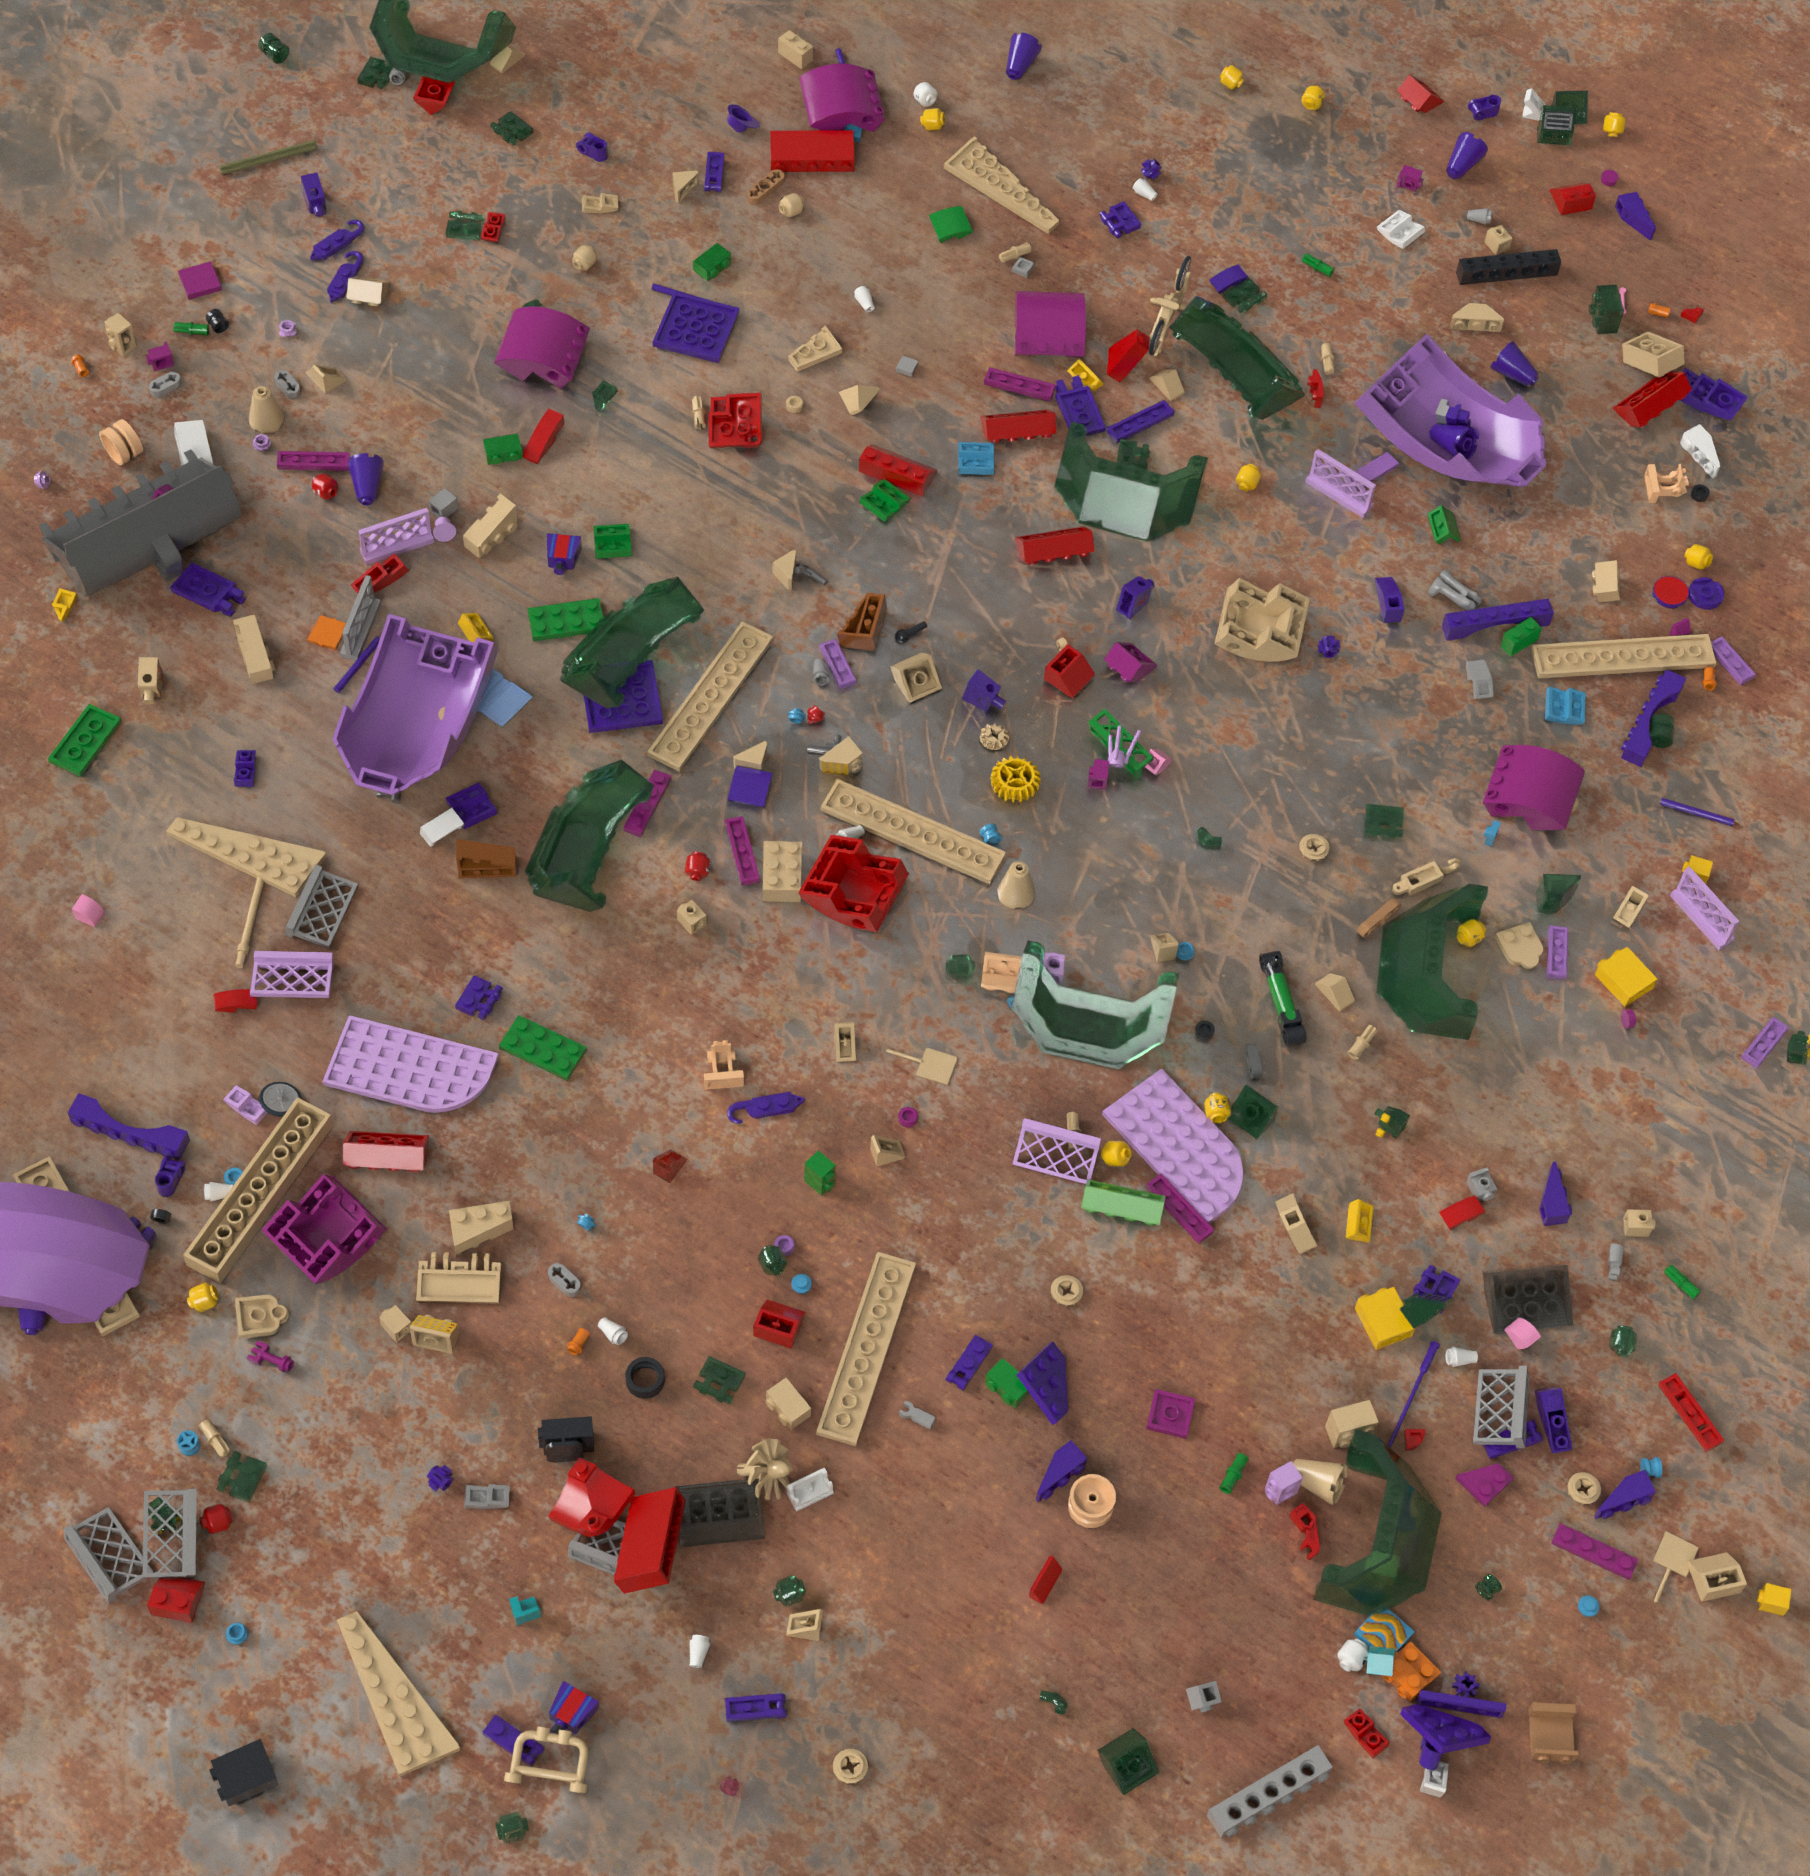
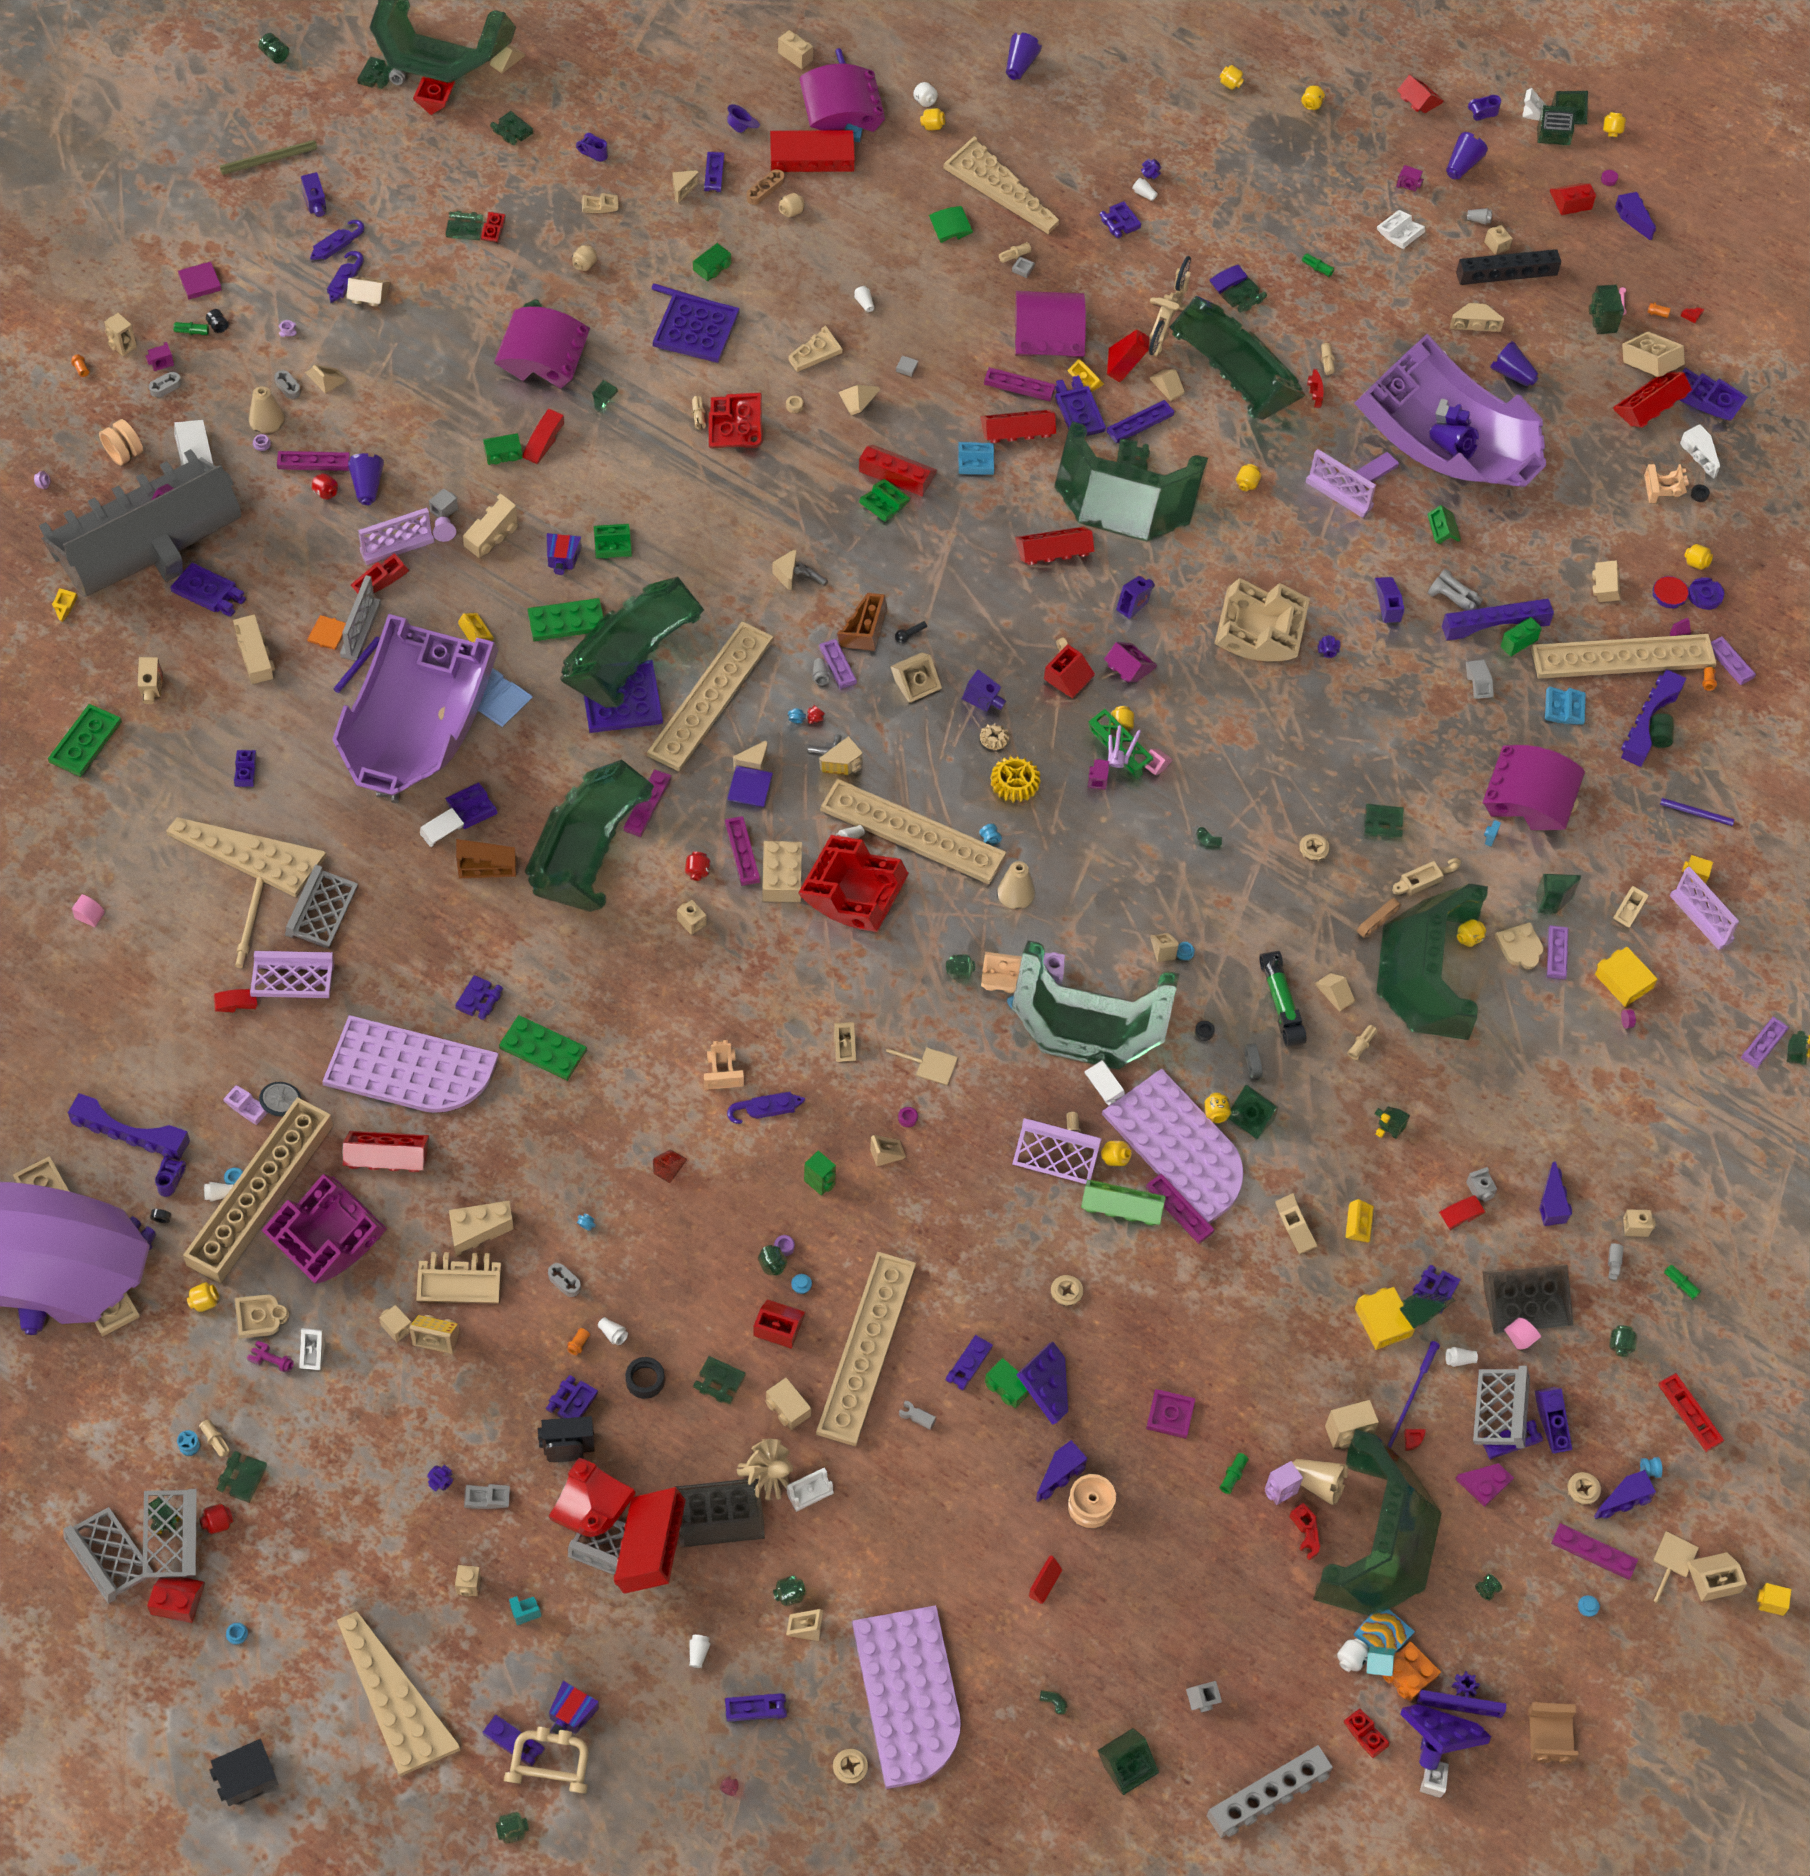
none -> white slope [300,1328,326,1370]
none -> tan brick [455,1565,481,1597]
none -> dark purple plate [546,1375,598,1418]
none -> lavender plate [852,1605,961,1789]
none -> white hinge [1085,1060,1125,1106]
none -> yellow head [1111,706,1134,733]

